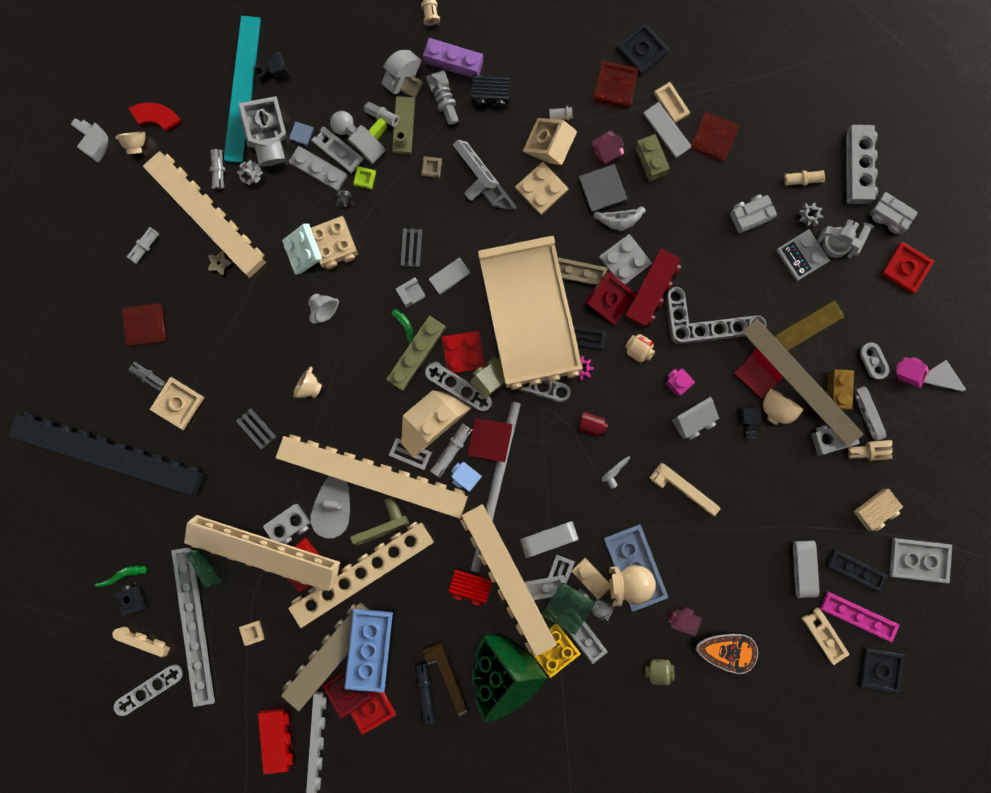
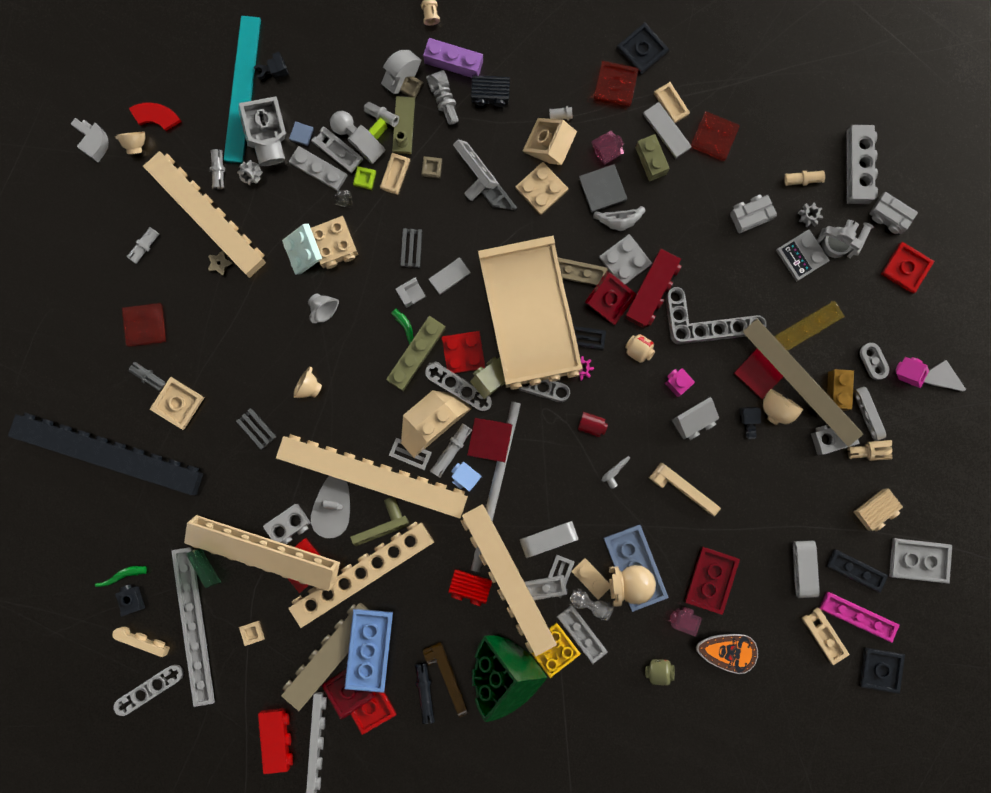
clear green tile [542,582,595,635] -> none
none -> tan tile [380,153,410,195]
none -> dark red plate [685,547,740,615]

